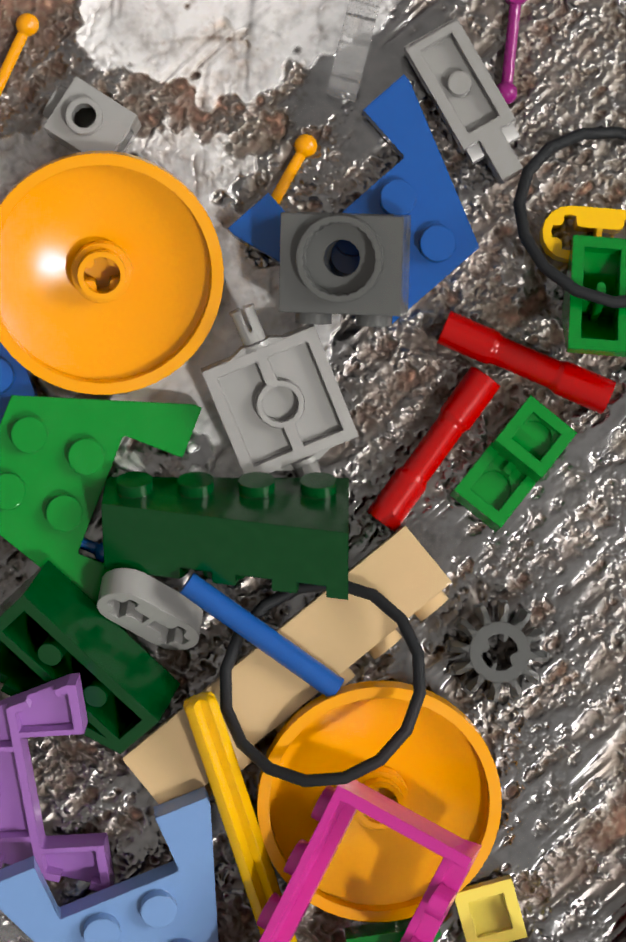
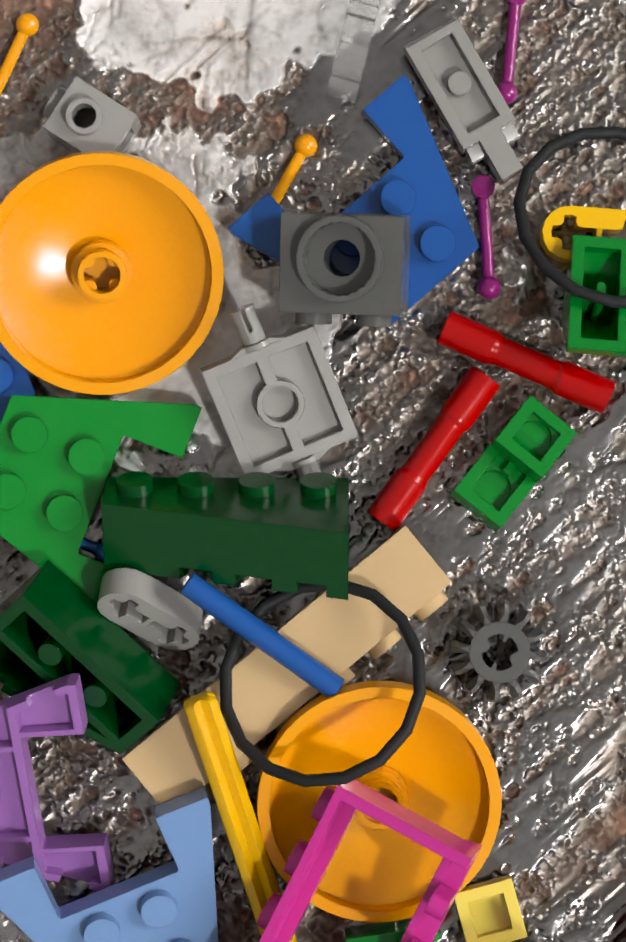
none -> magenta hinge [470,175,501,299]

